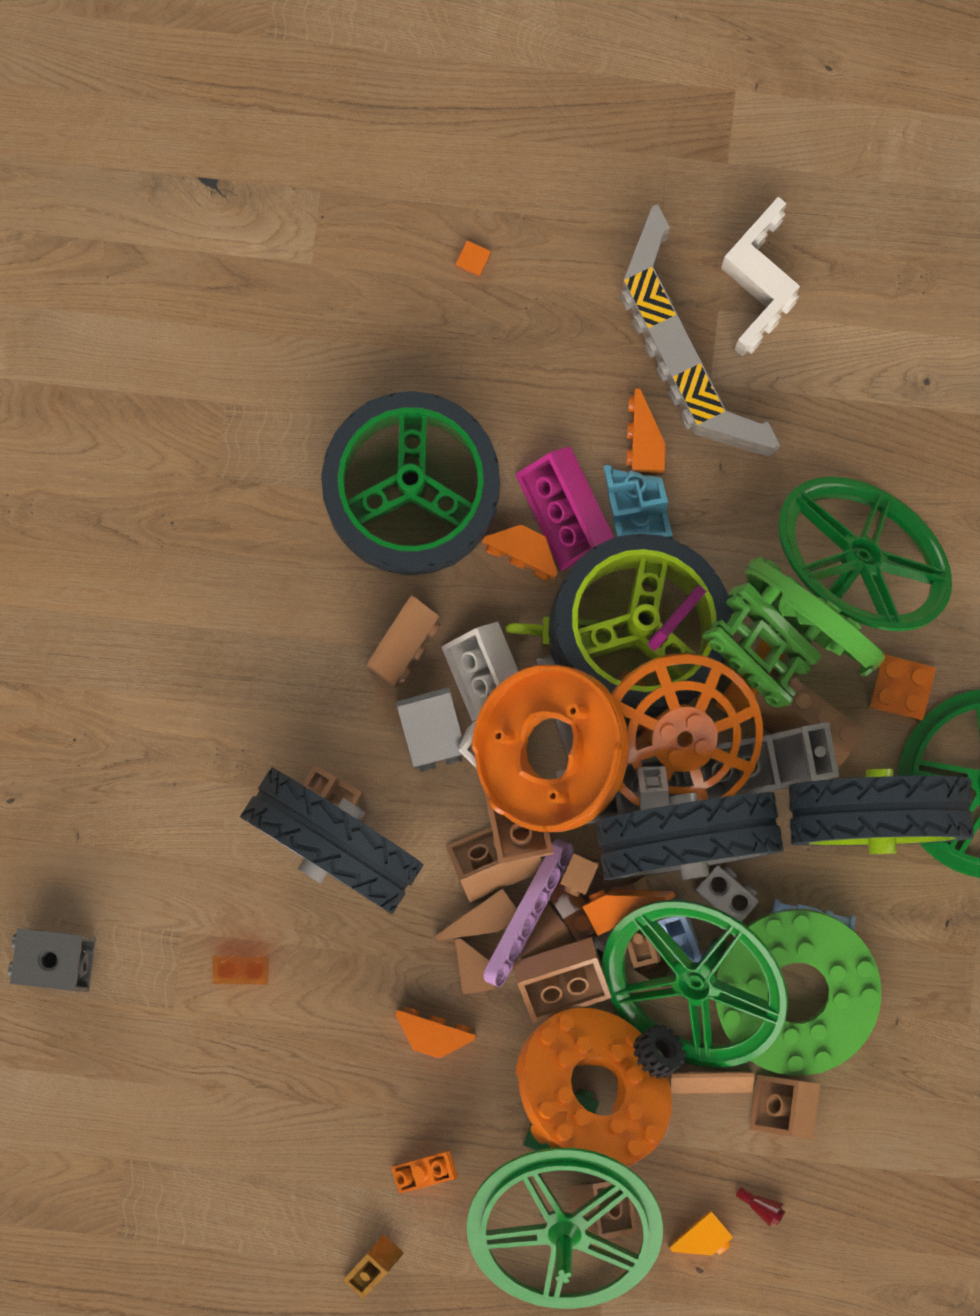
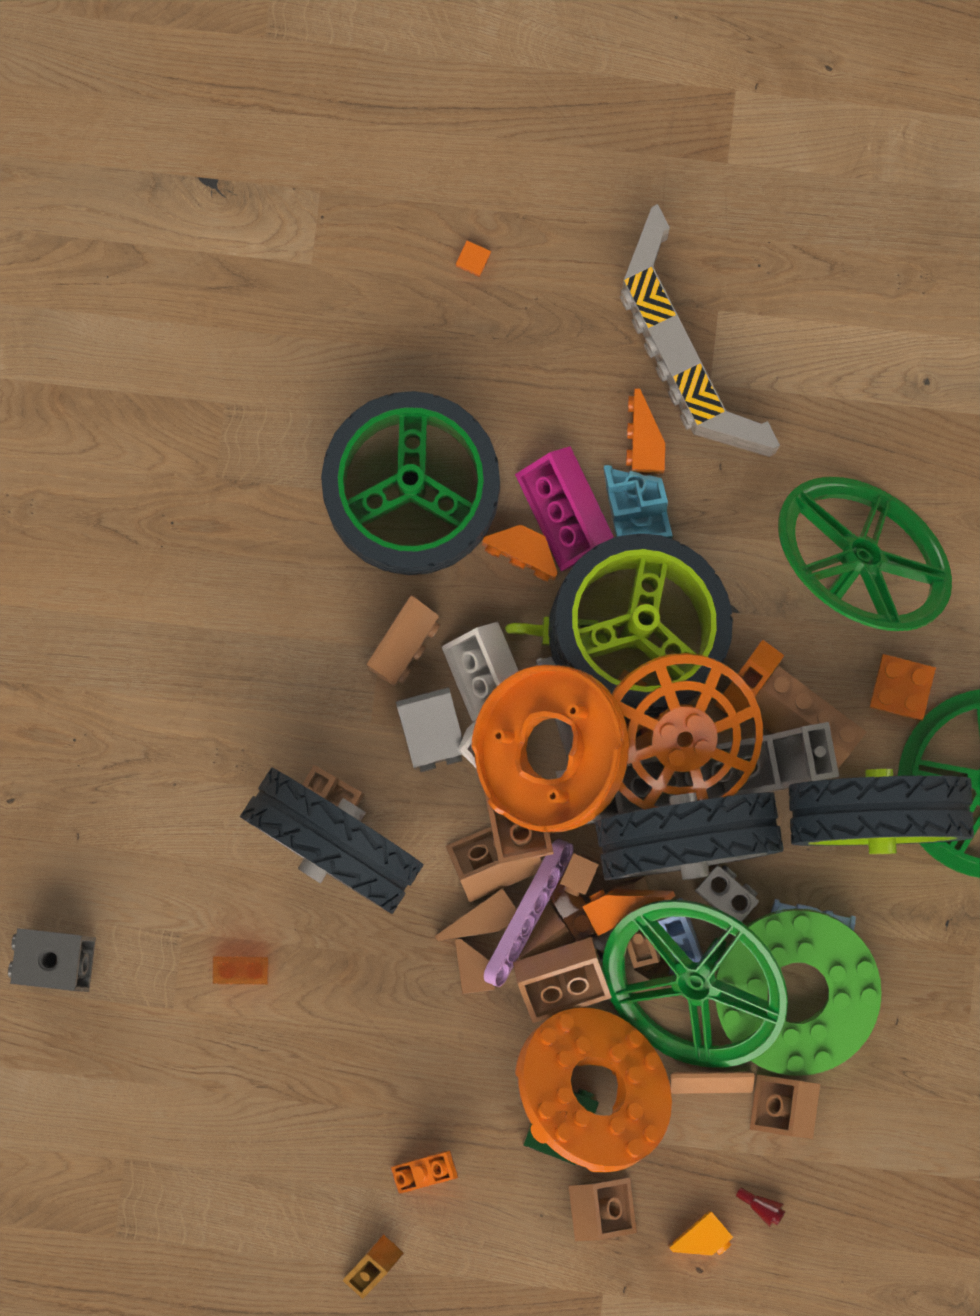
orange slope [395,1006,476,1058] -> none
wheel [467,1147,663,1309] -> none
black tyre [633,1024,686,1079] -> none
light grey brick [637,766,669,811] -> none
magenta tile [648,585,707,651] -> none
bright green fence [702,583,822,708] -> none
white bracket [721,197,800,357] -> none
bright green piece [744,556,885,677] -> none

